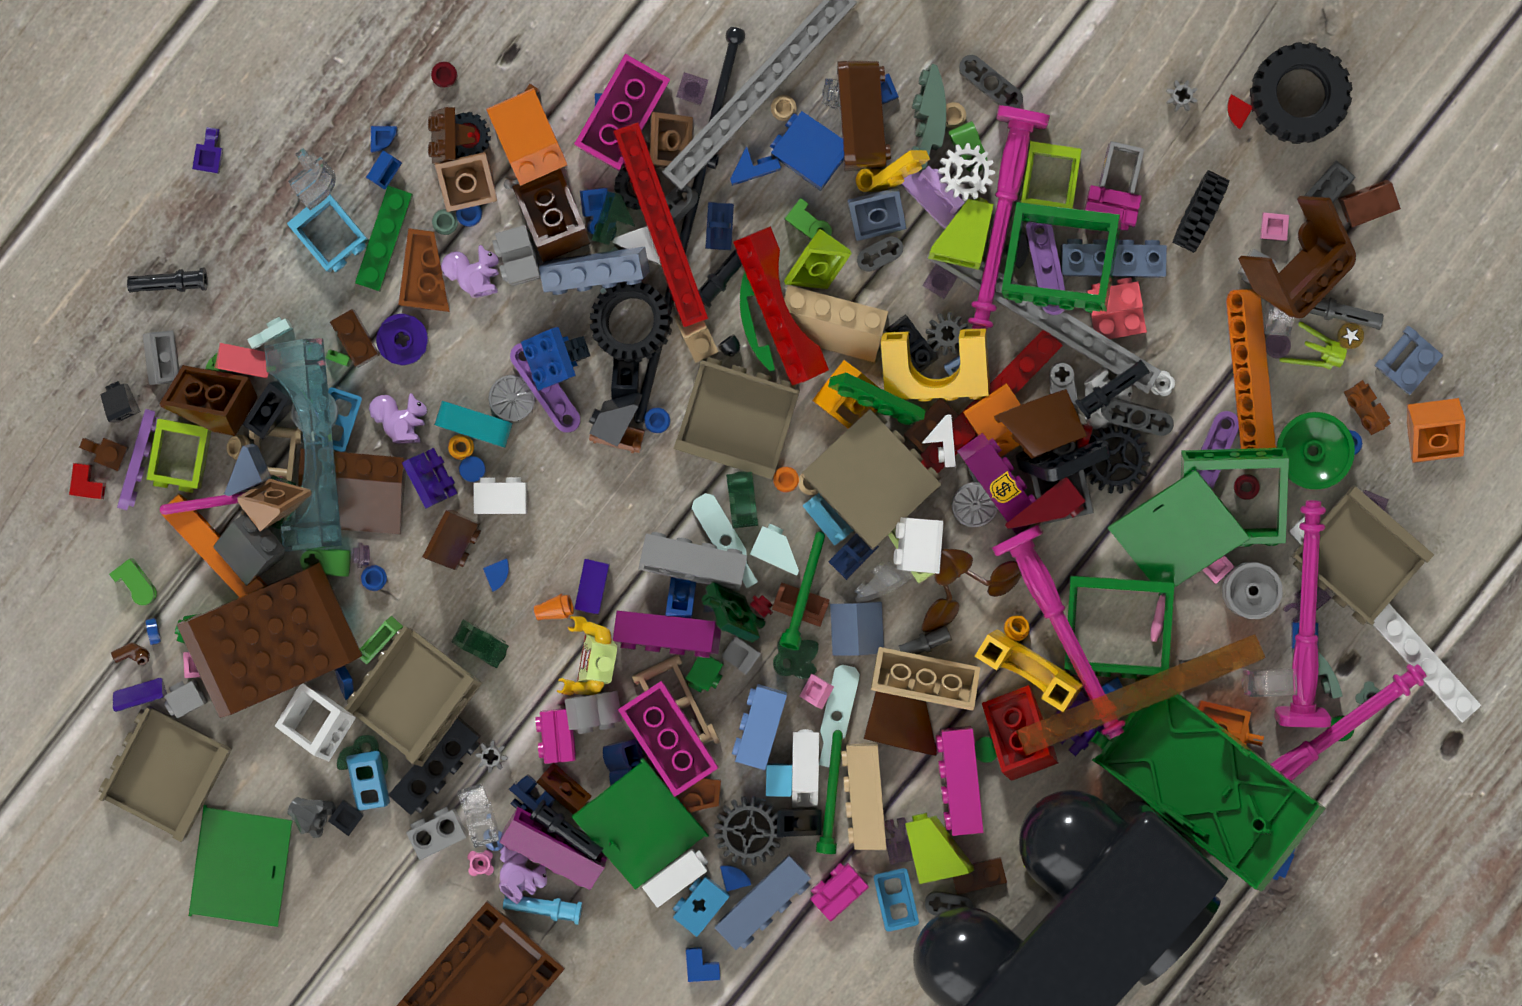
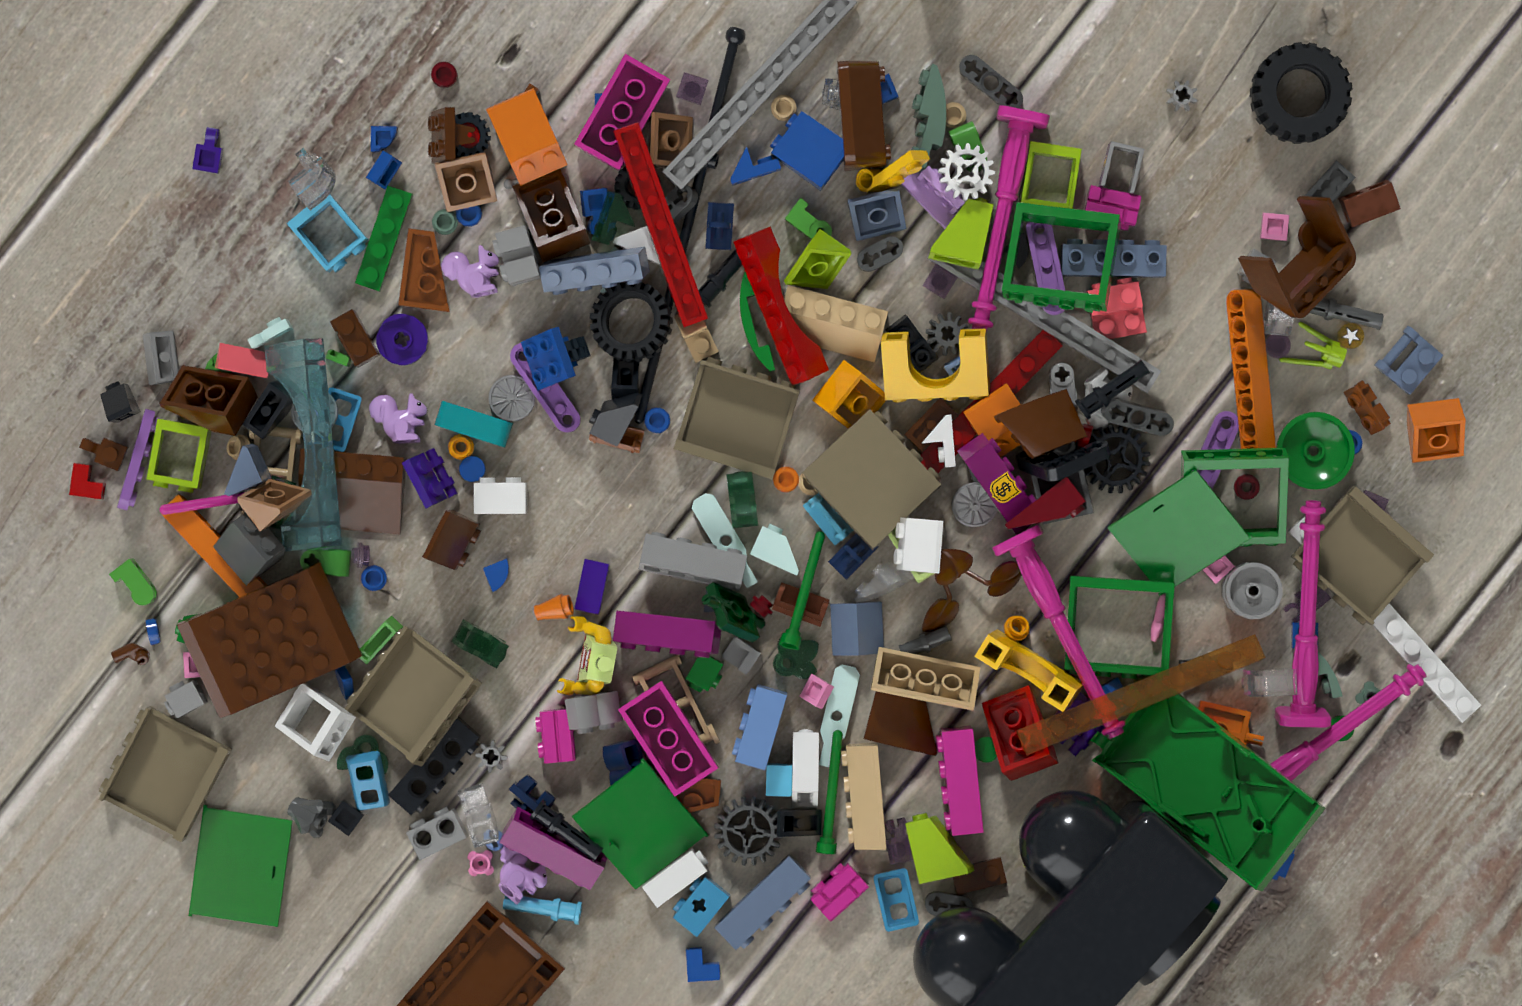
dark purple slope [113,678,167,712] -> none
black pin [127,267,208,293] -> none
reddish brown plate [536,763,592,815] -> none
blue slope [665,577,697,618] -> none
black hinge [718,334,741,357] -> none
blue tile [720,865,752,891] -> none
green plate [828,373,926,425] -> none
white plate [1151,371,1175,396] -> none
black tyre [1172,170,1230,253] -> none
red tile [1227,94,1253,130] -> none

